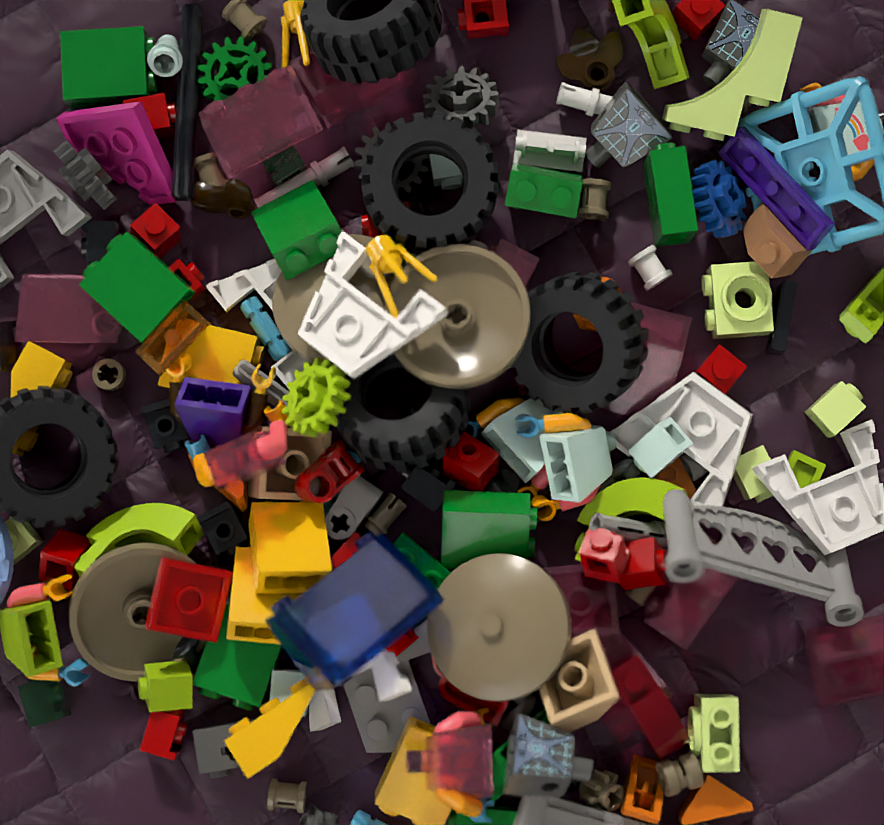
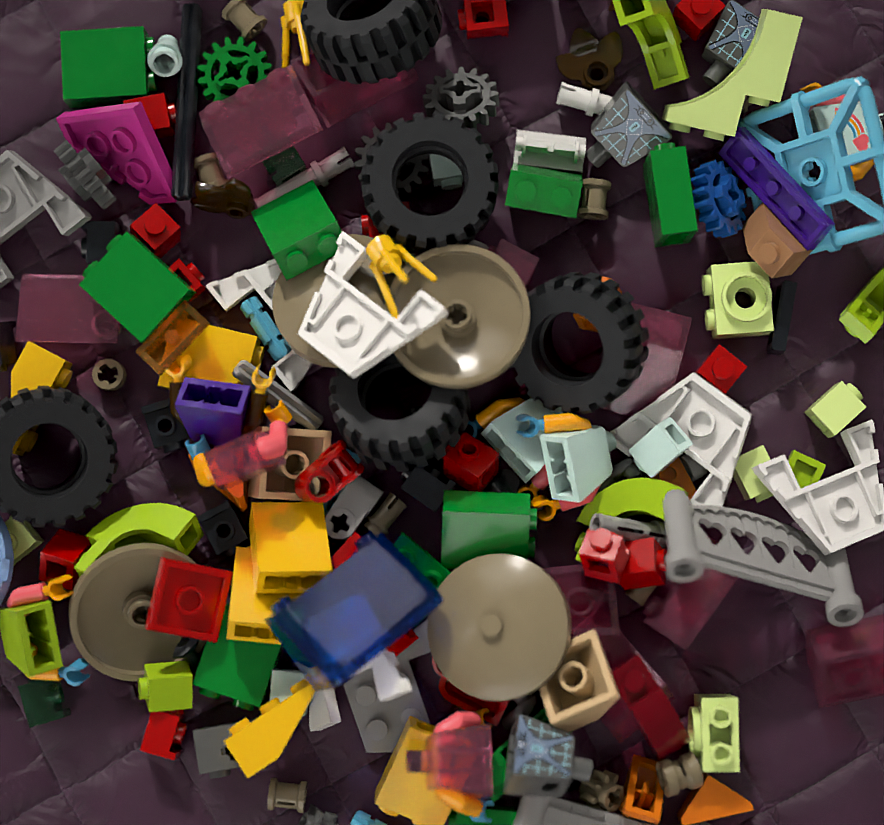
lime gear [282,357,351,438] -> none
white bush [627,245,673,291] -> none

